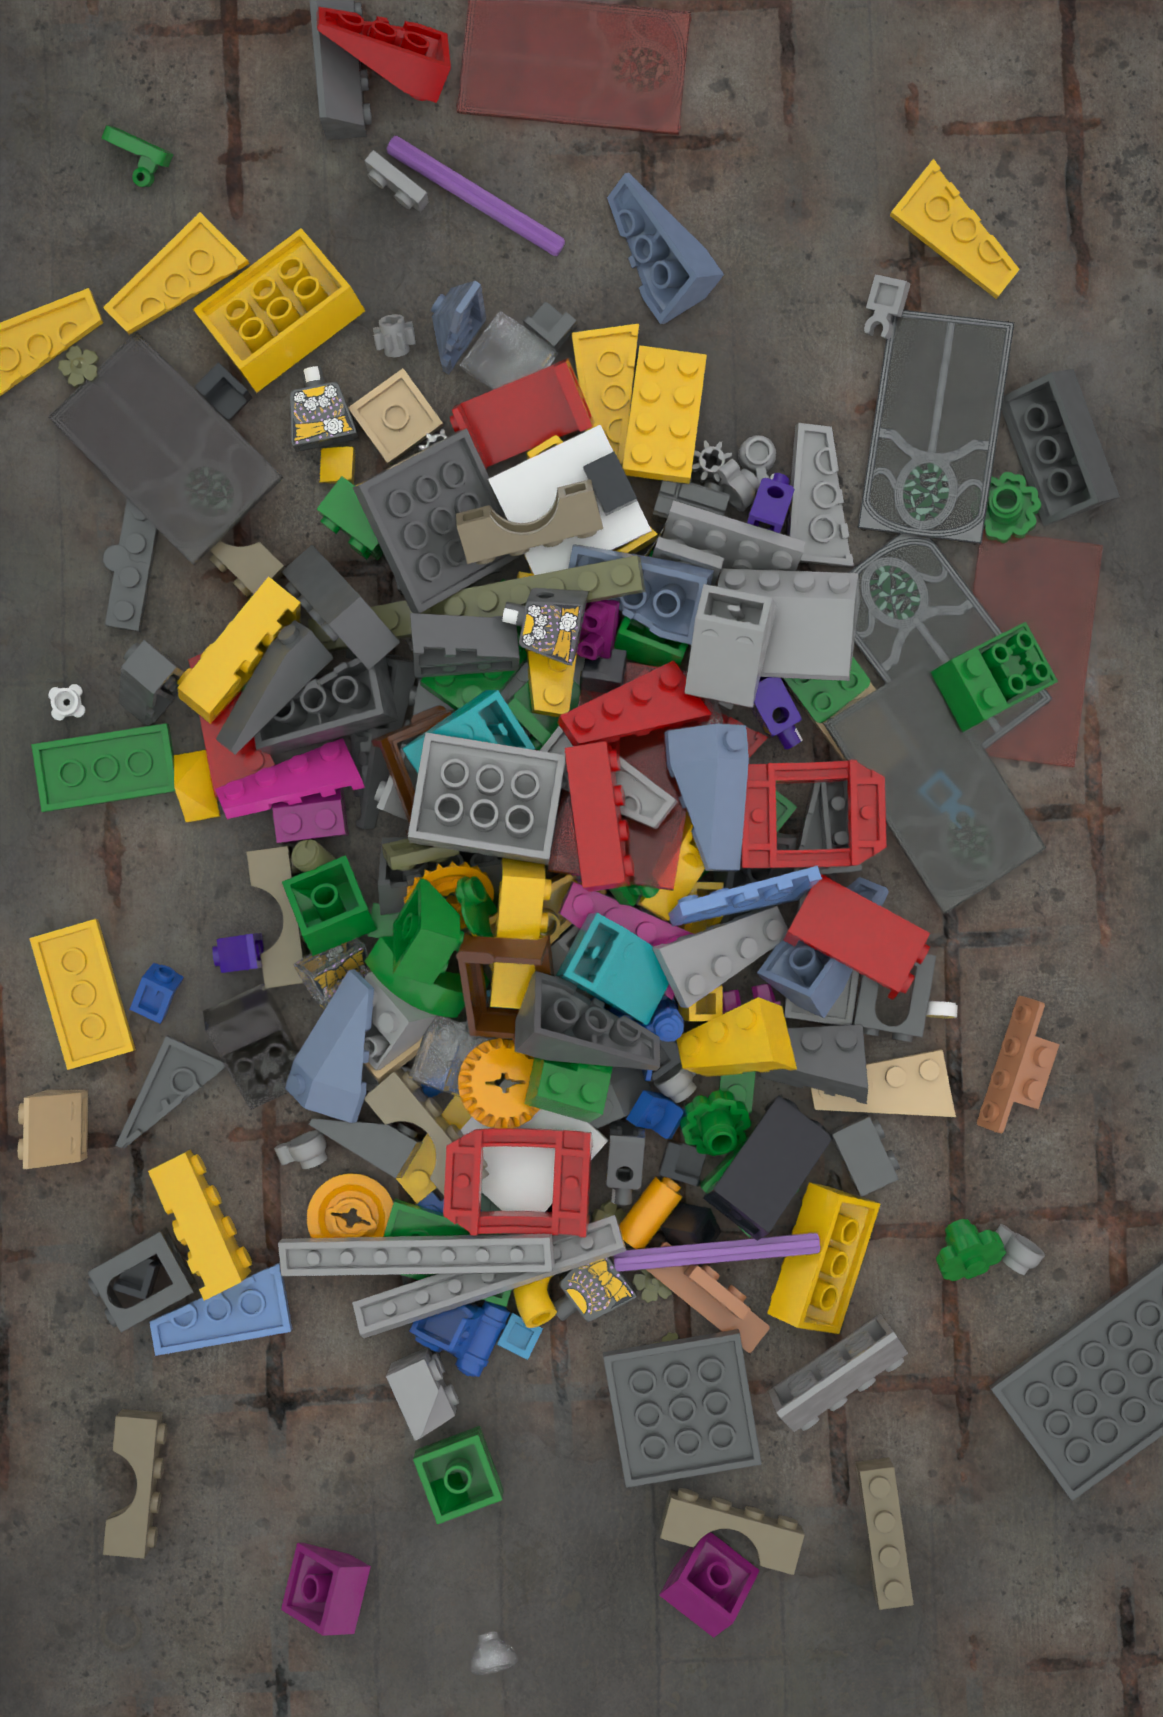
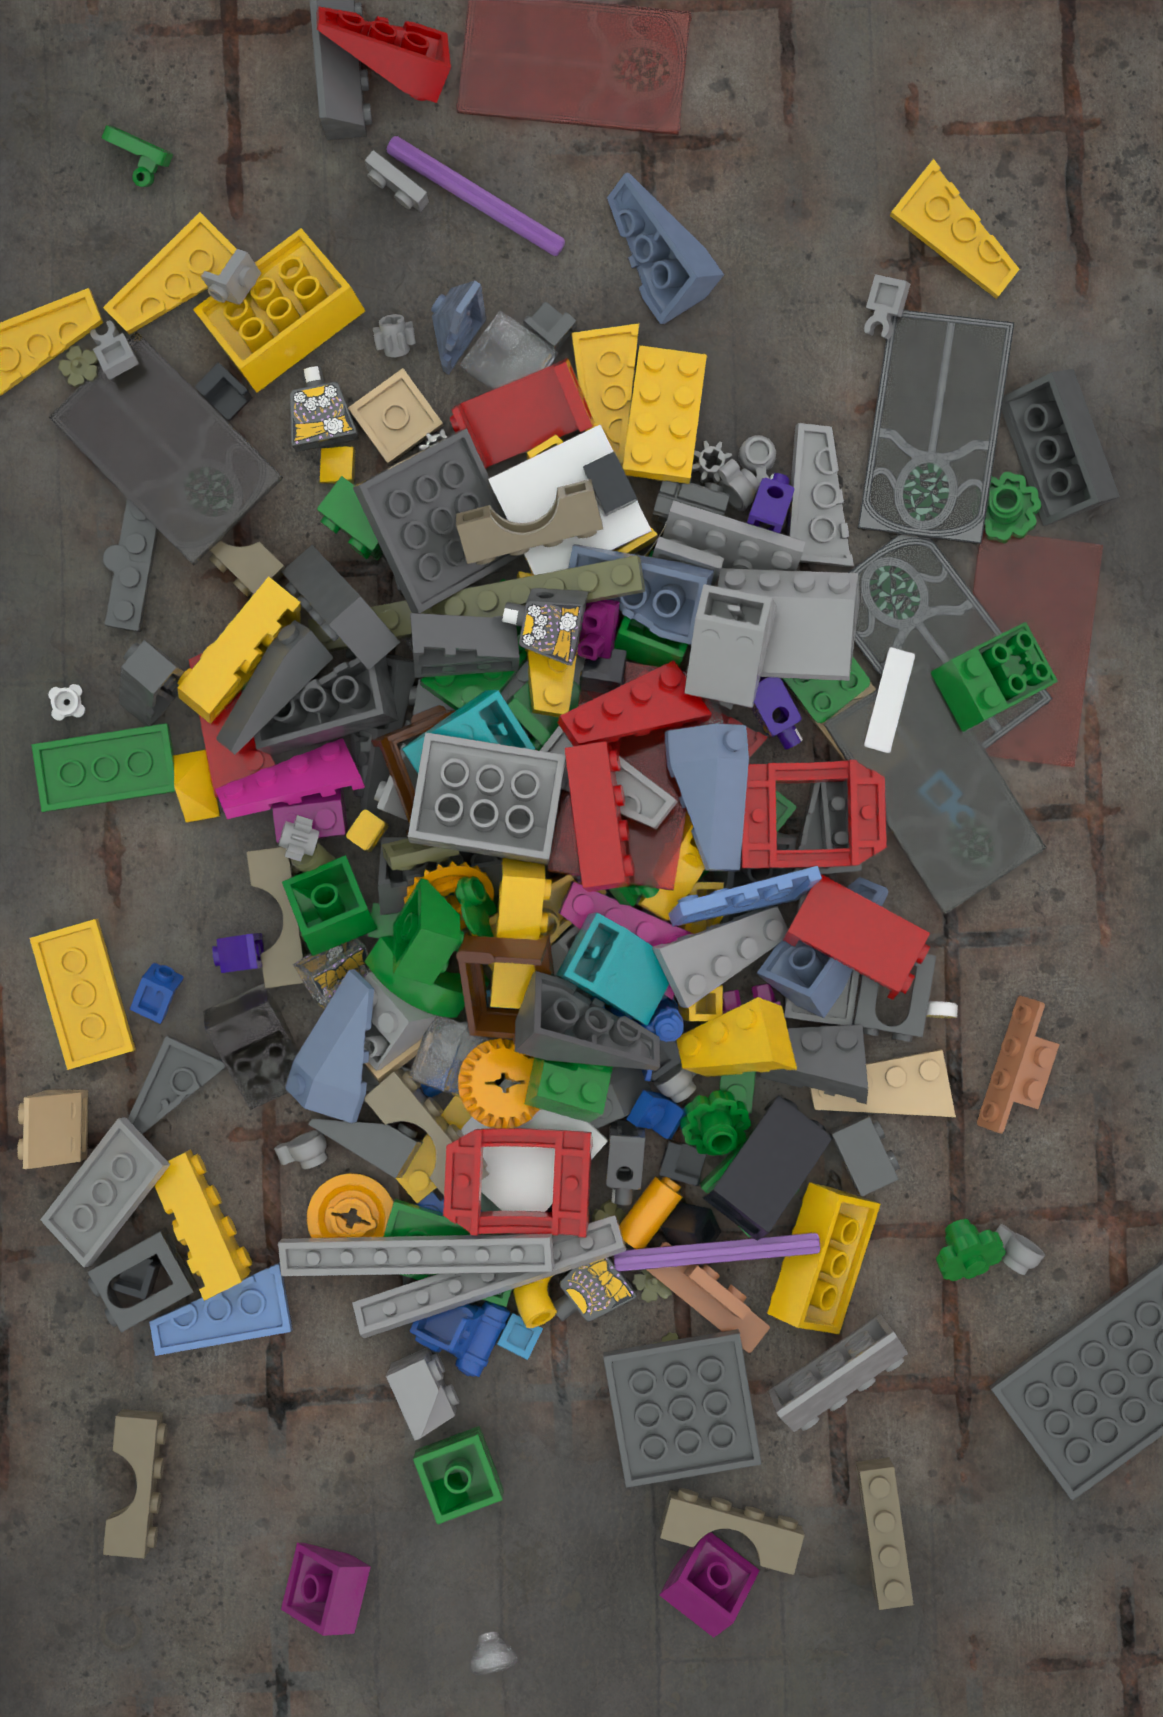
none -> light grey plate [40,1117,170,1267]
none -> light grey plate [90,320,139,380]
none -> light grey bracket [201,249,261,305]
none -> light grey gear [278,815,319,862]
none -> yellow slope [346,809,389,852]
none -> white sticker [864,647,915,753]

